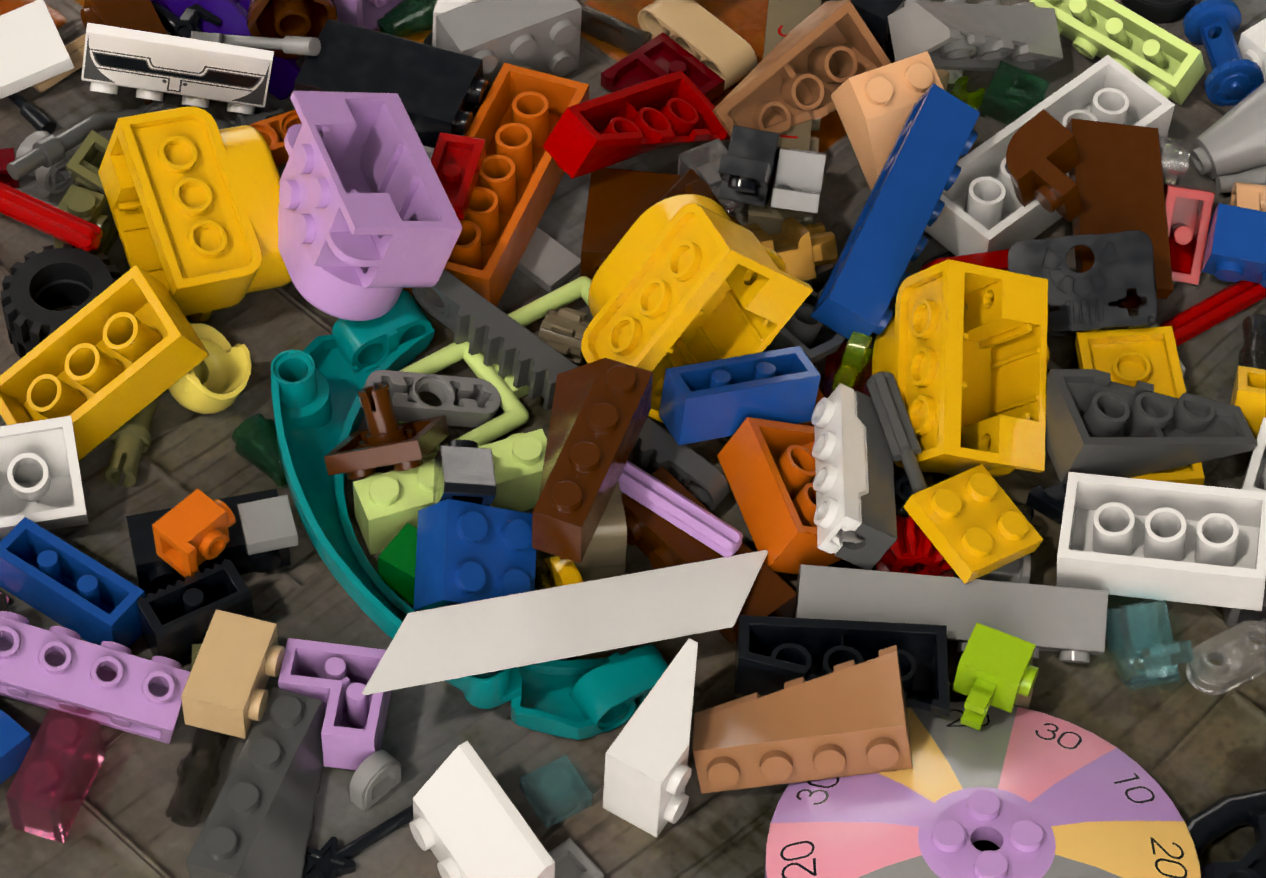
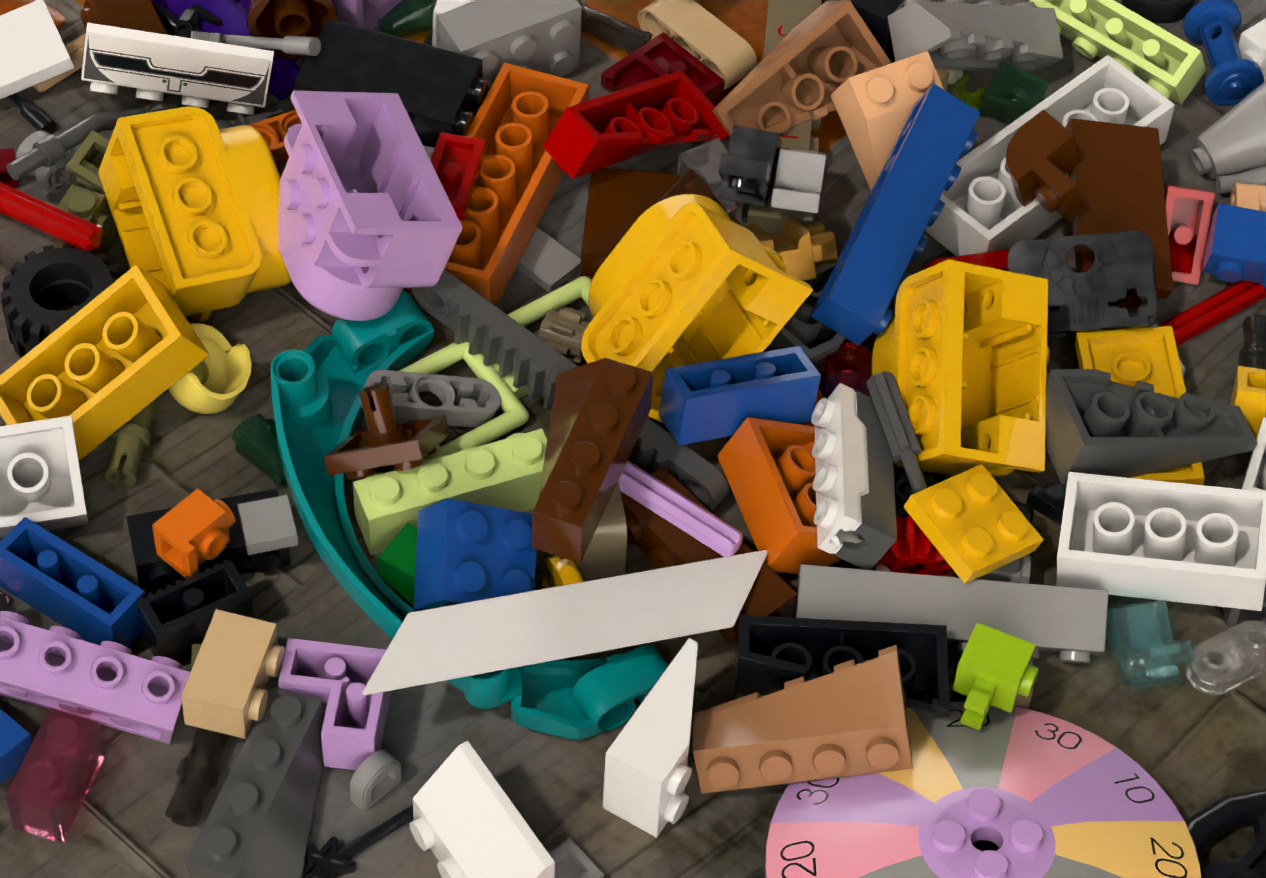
slope [433,440,496,506] -> none
clear light blue plate [520,755,593,828] -> none
clear neon green piece [832,331,873,391] -> none
clear plate [1159,135,1190,185] -> none

